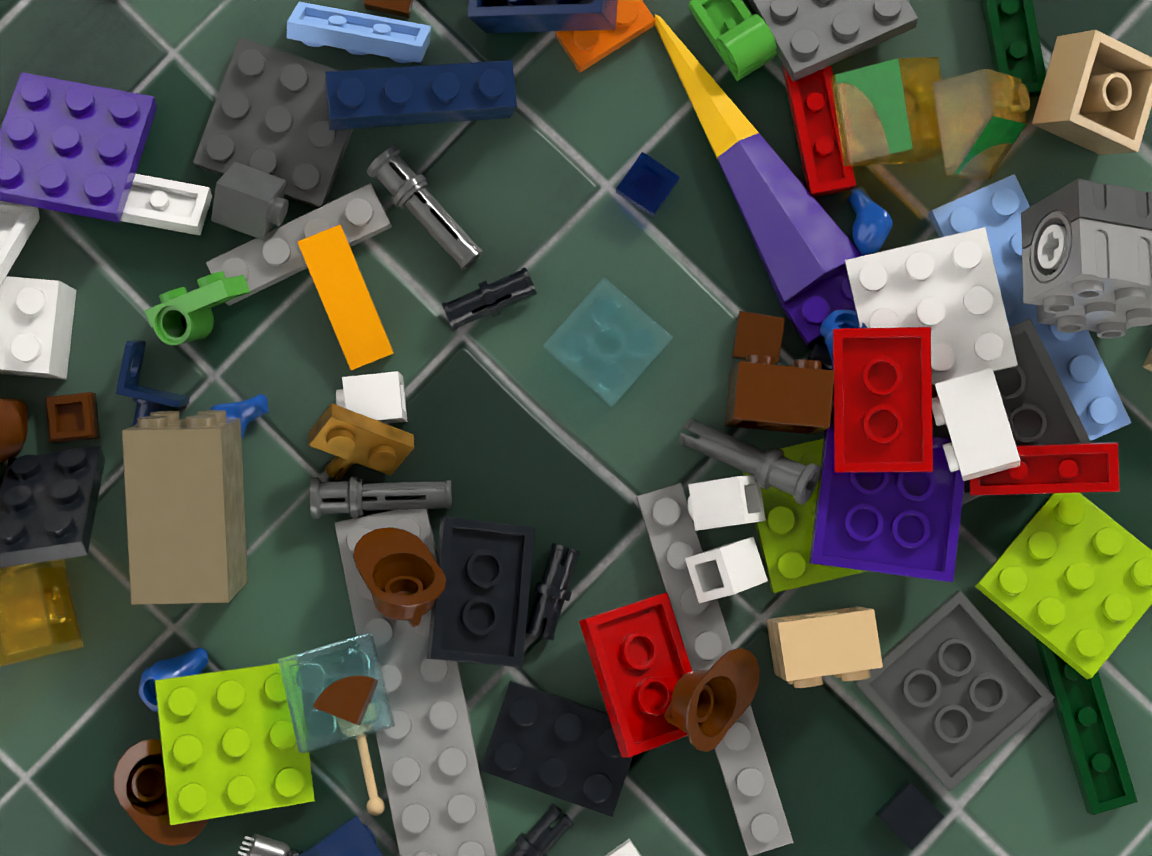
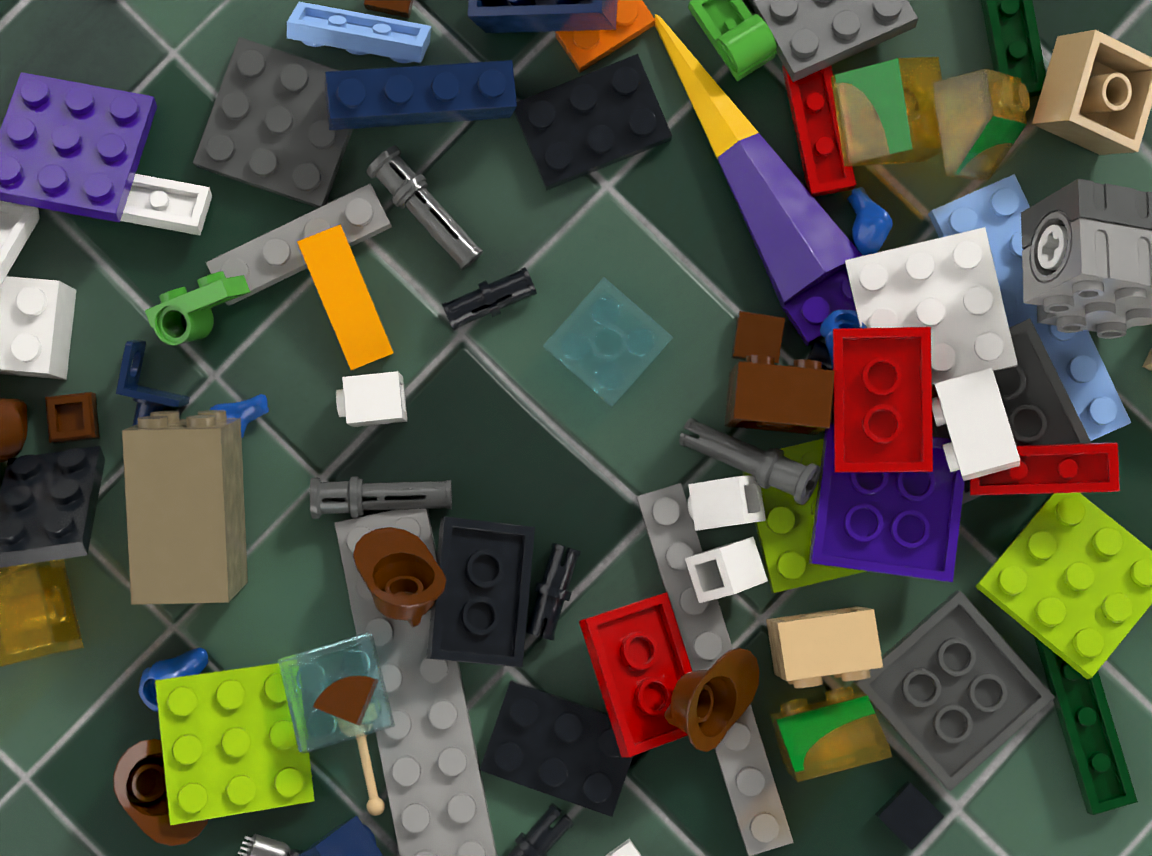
dark grey brick [211,162,289,240] -> none
pearl gold plate [308,403,414,480] -> none
clear blue plate [616,152,680,218] -> none
none -> black plate [514,54,672,191]
none -> clear yellow slope [771,686,892,782]

